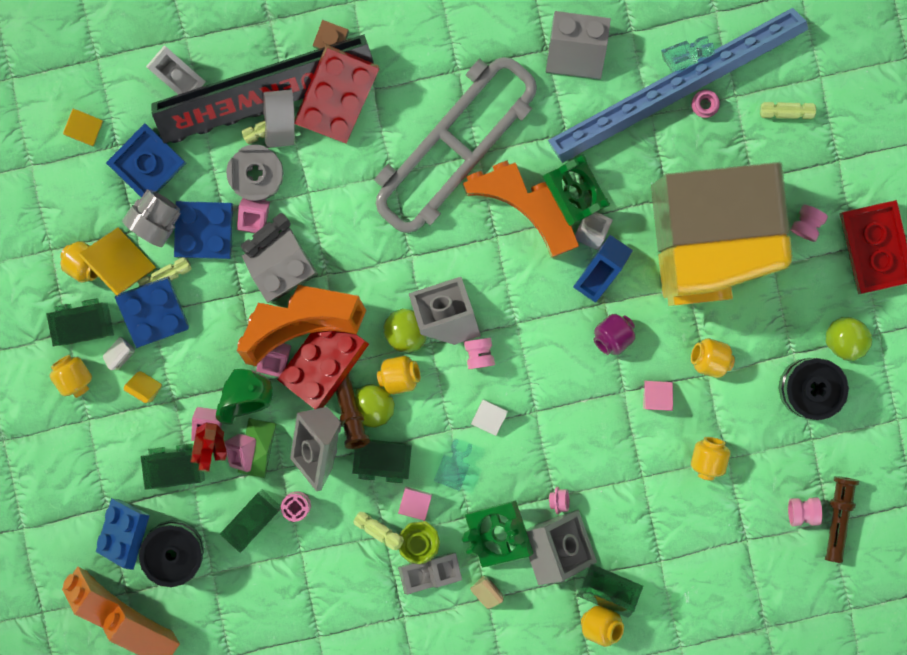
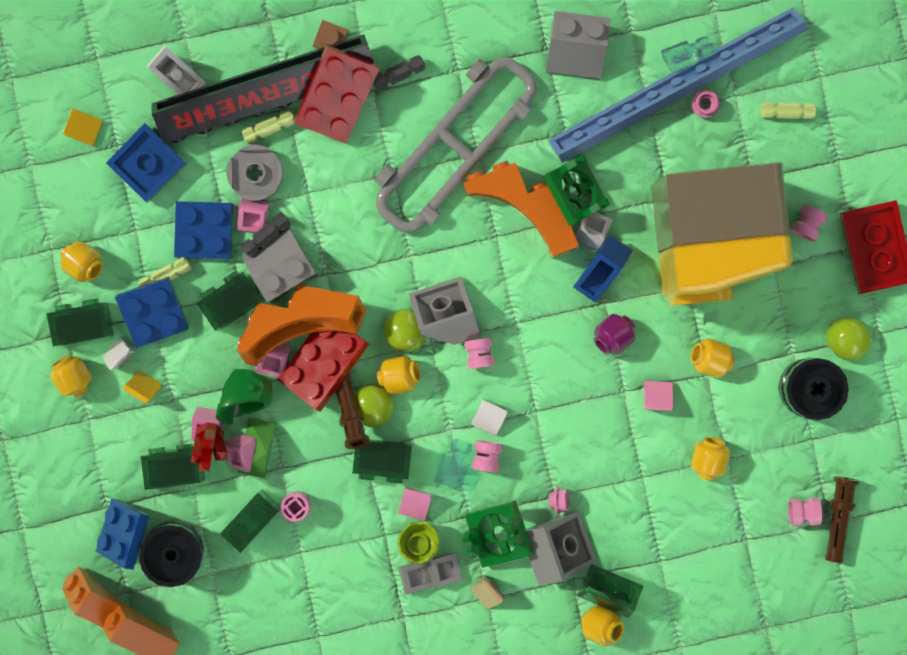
yellow piece [78,227,156,296] -> none
light grey piece [122,189,181,247] -> none
light grey slope [263,90,295,148] -> none
light grey slope [290,407,341,491] -> none
yellowish green axle [353,512,404,550] -> none
none -> clear green brick [196,271,265,331]
none -> dark grey axle [374,55,426,91]
none -> bright pink wheel [471,440,503,473]

